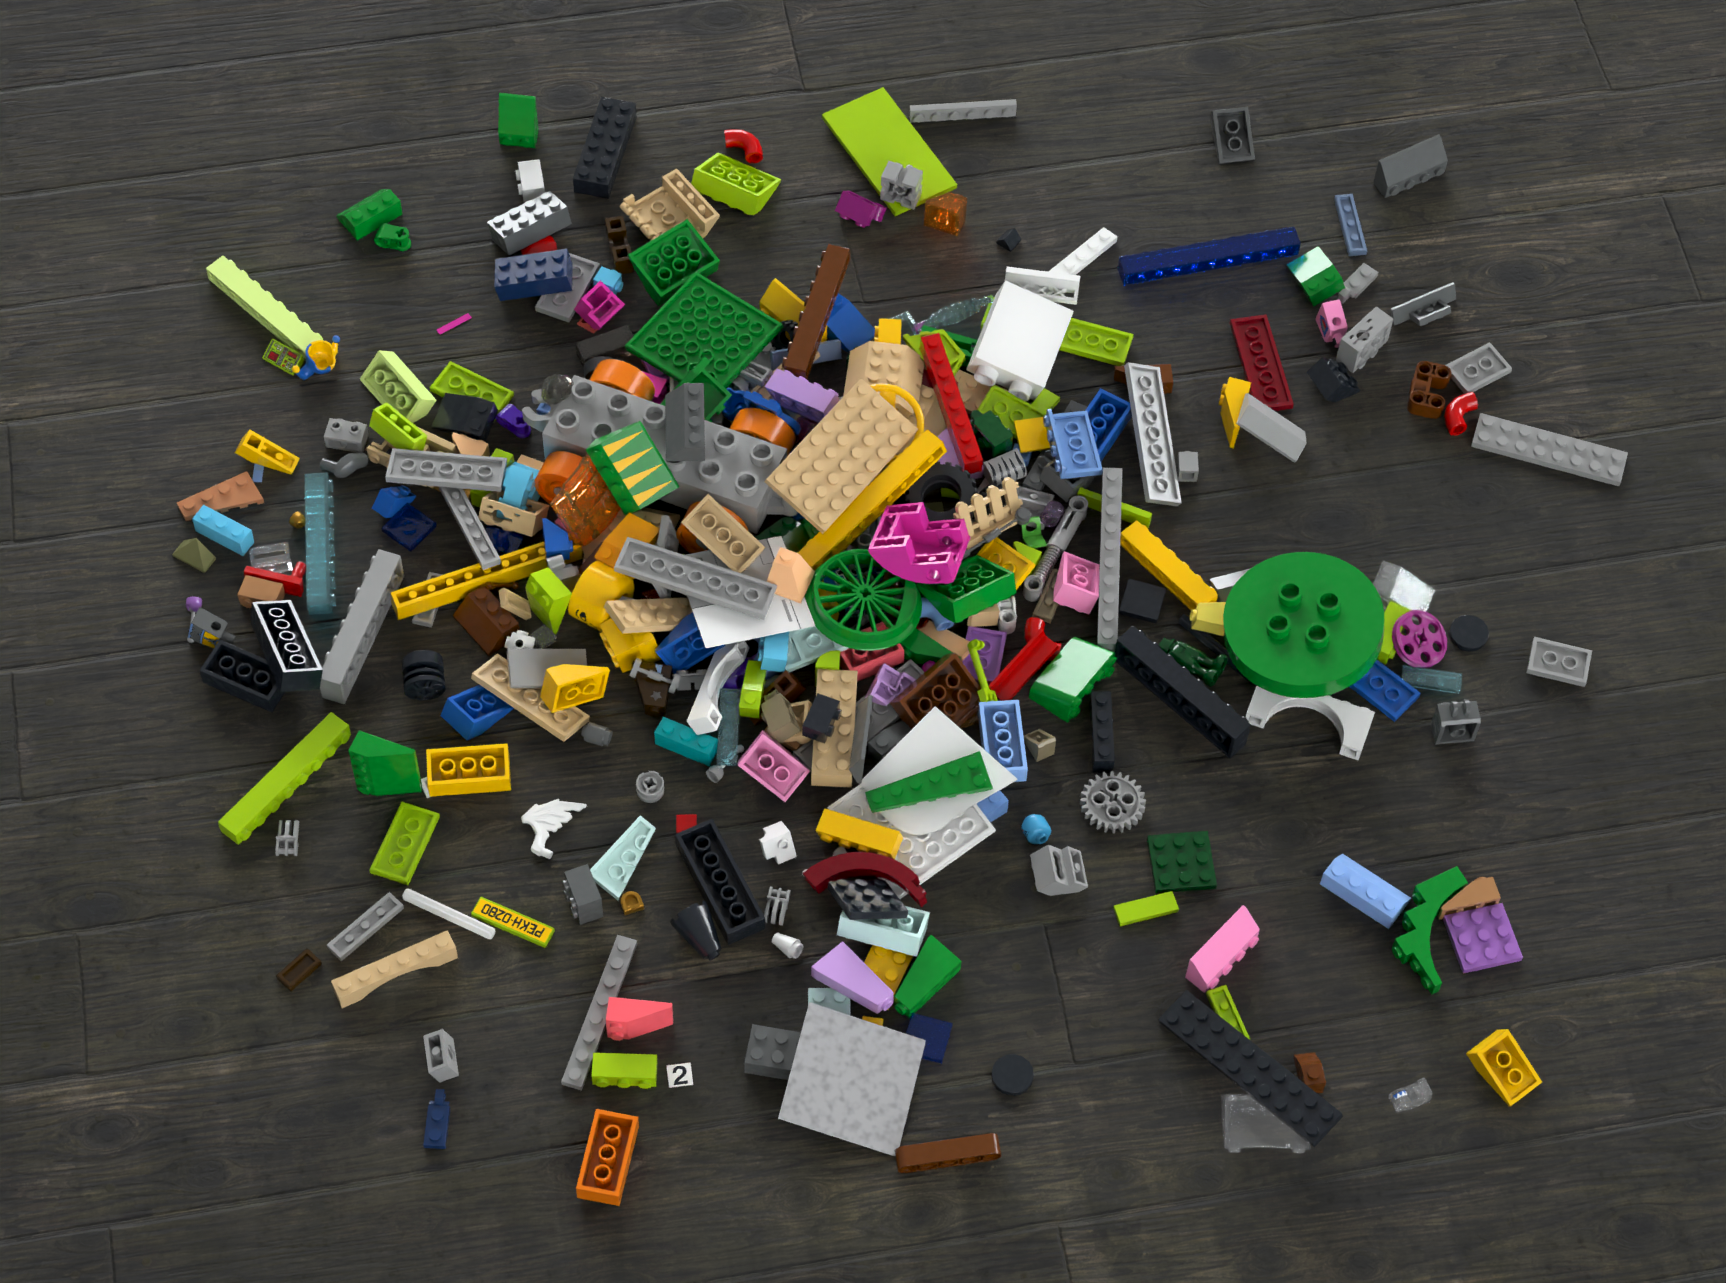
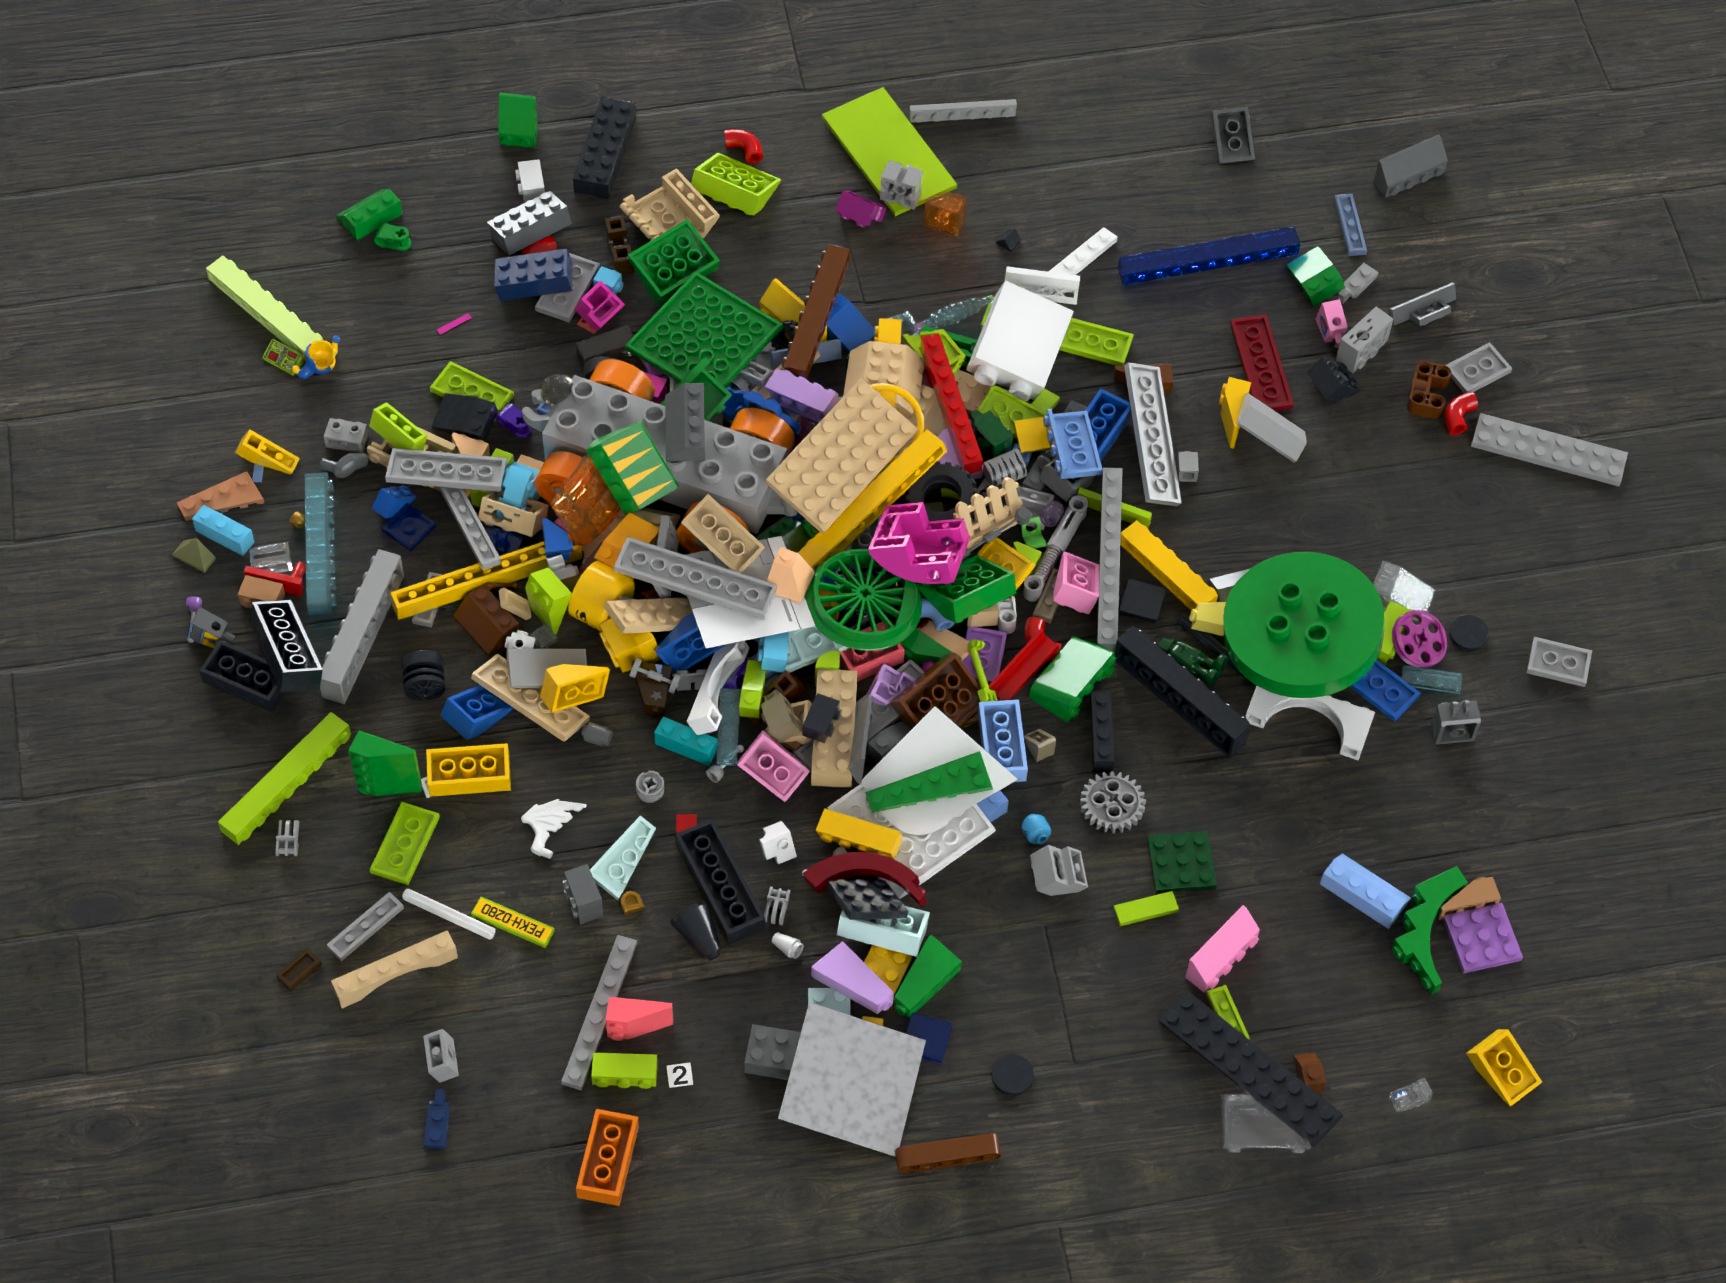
yellowish green slope [360,350,437,423] -> none

